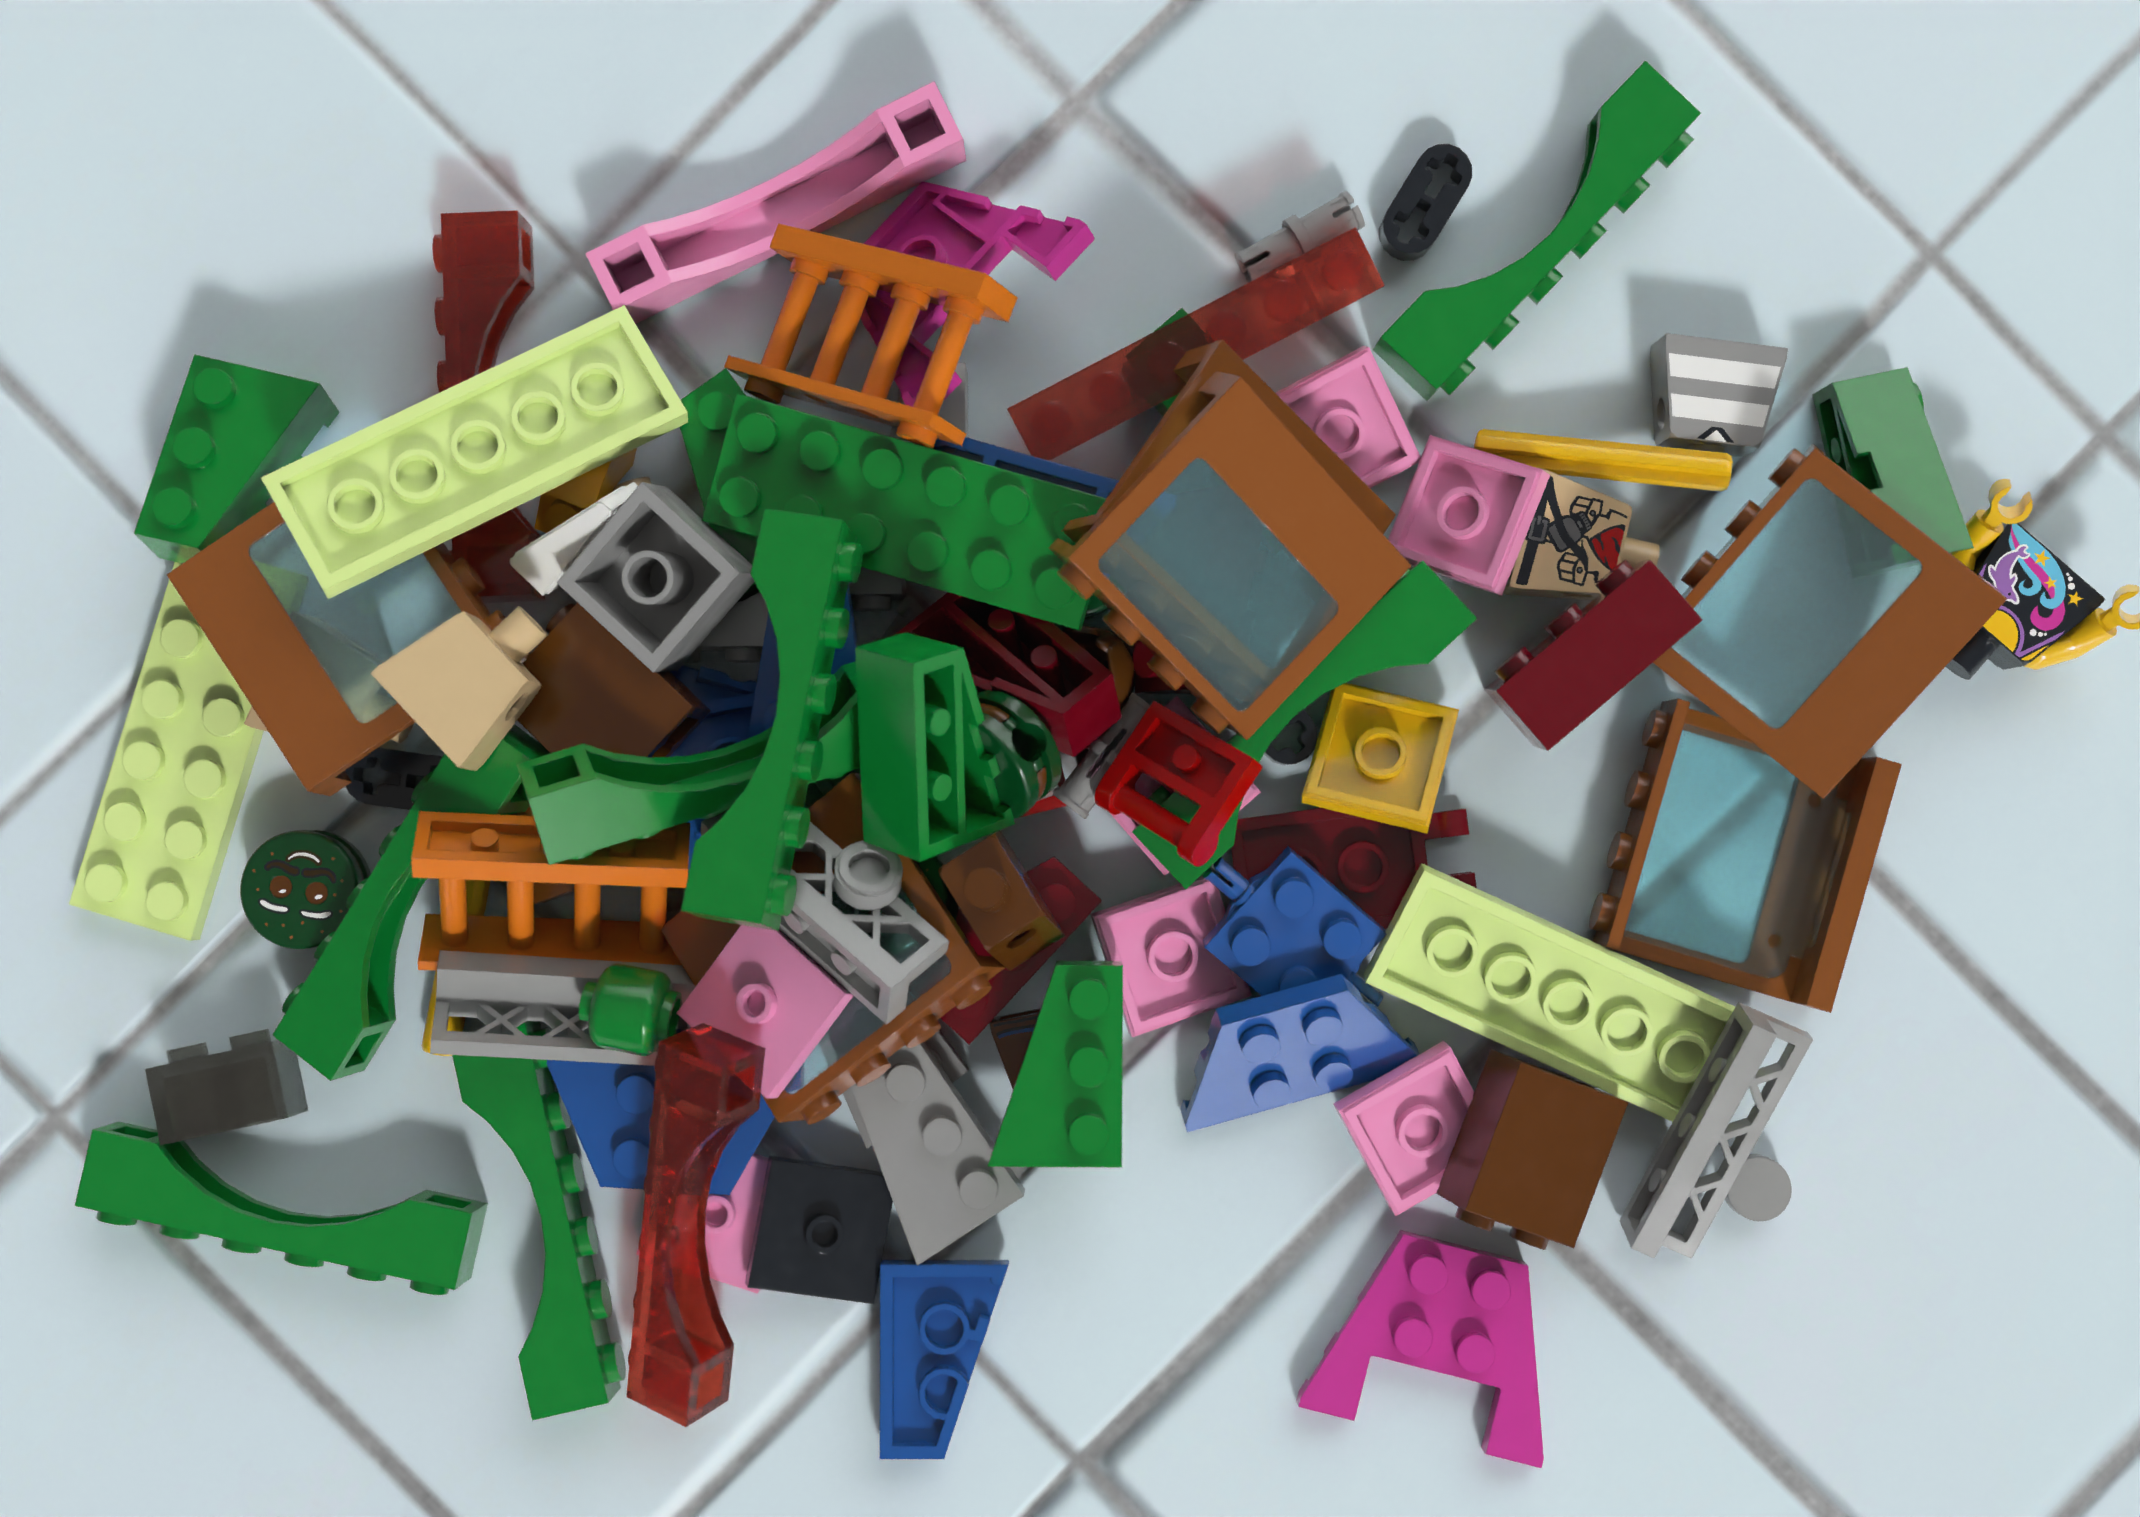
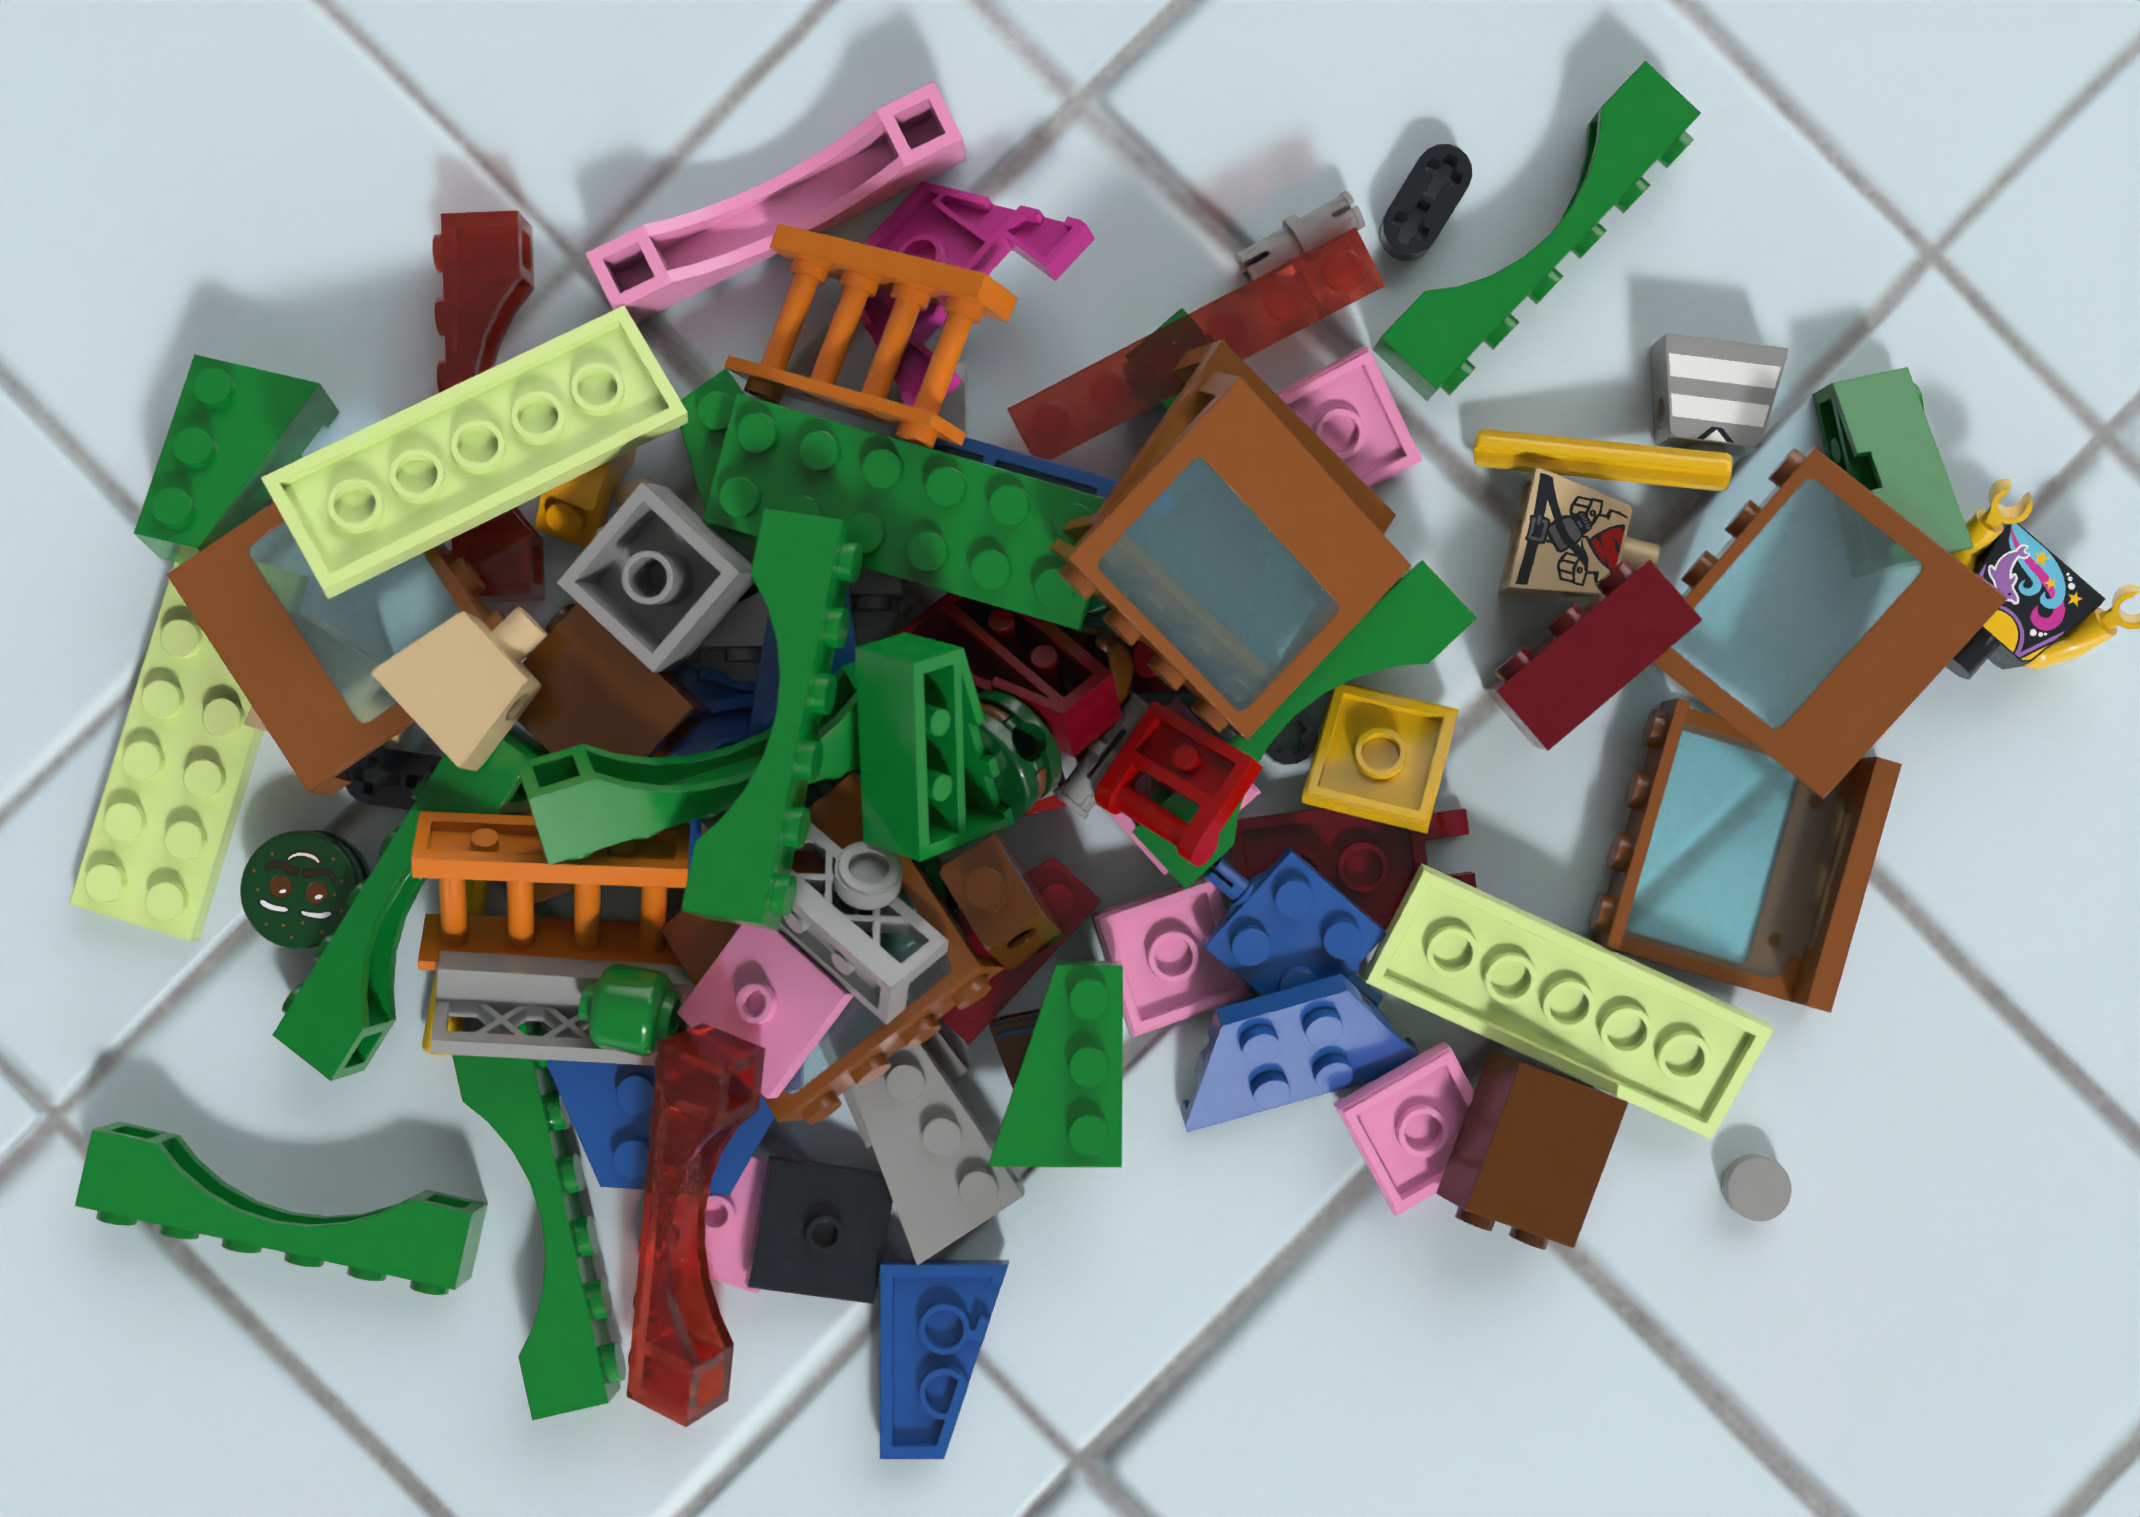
clear smoke brick [145,1029,308,1145] -> none
white slope [509,482,638,596] -> none
dark pink wing [1296,1230,1544,1468] -> none
bright pink plate [1388,435,1550,596] -> none
light grey fence [1619,1002,1813,1258] -> none

